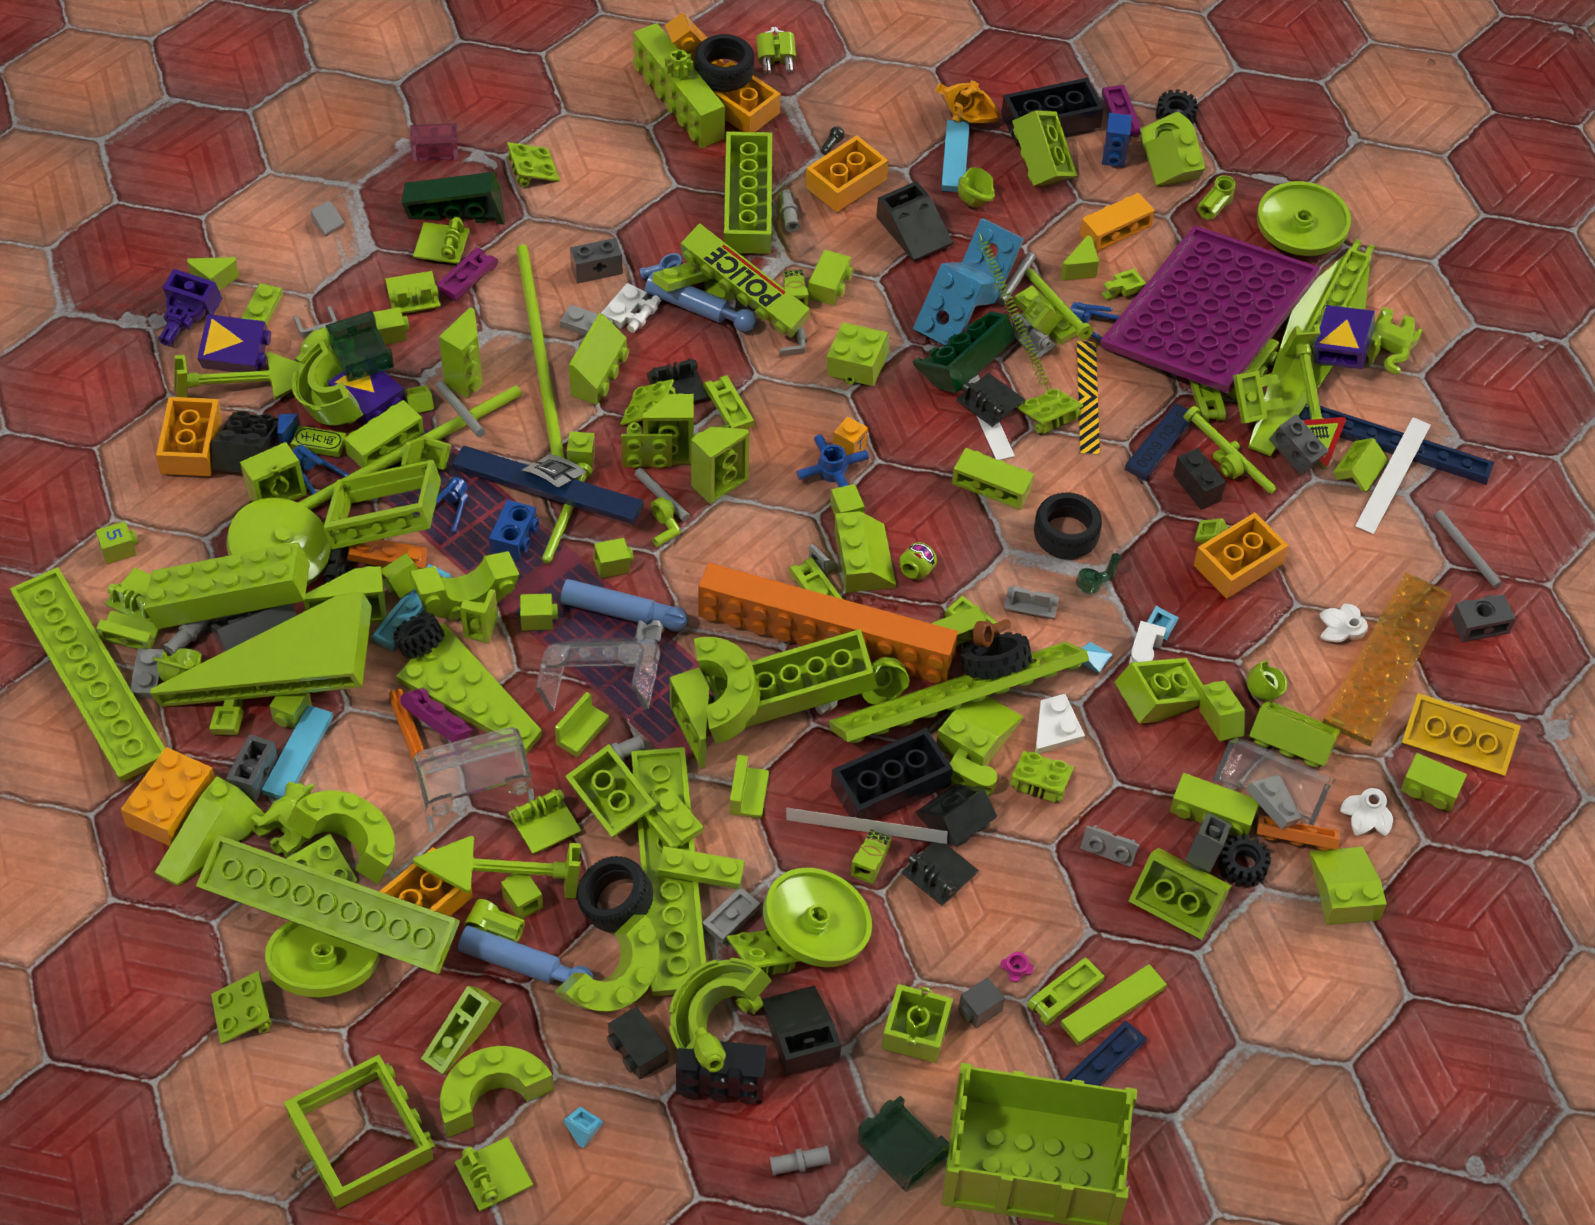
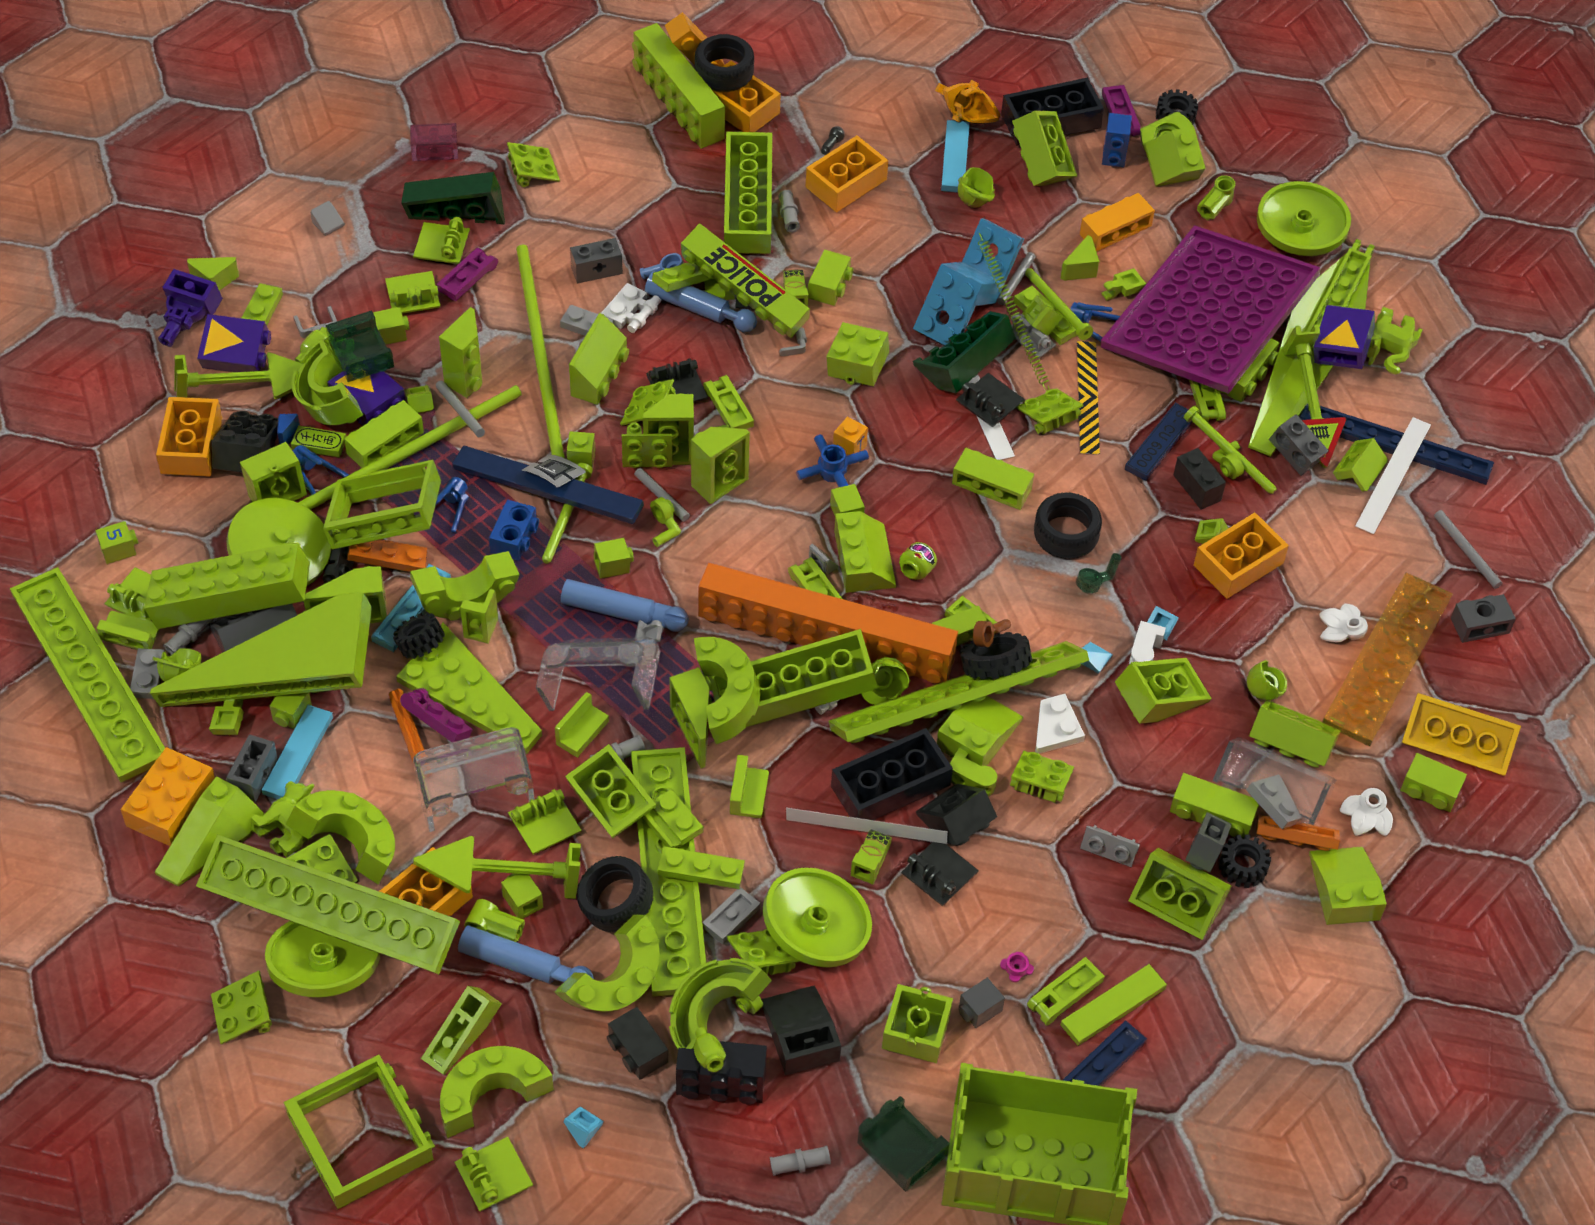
lime brick [381,553,418,599] -> none
lime bracket [400,436,452,469] -> none
lime brick [520,594,558,631] -> none
lime gear [665,49,693,78] -> none
lime piece [756,27,797,74] -> none
pearl dark grey slope [876,181,953,262] -> none
light grey hinge [1004,585,1059,619] -> none
lime brick [1200,680,1245,741] -> none
lime plate [1233,370,1283,423] -> none

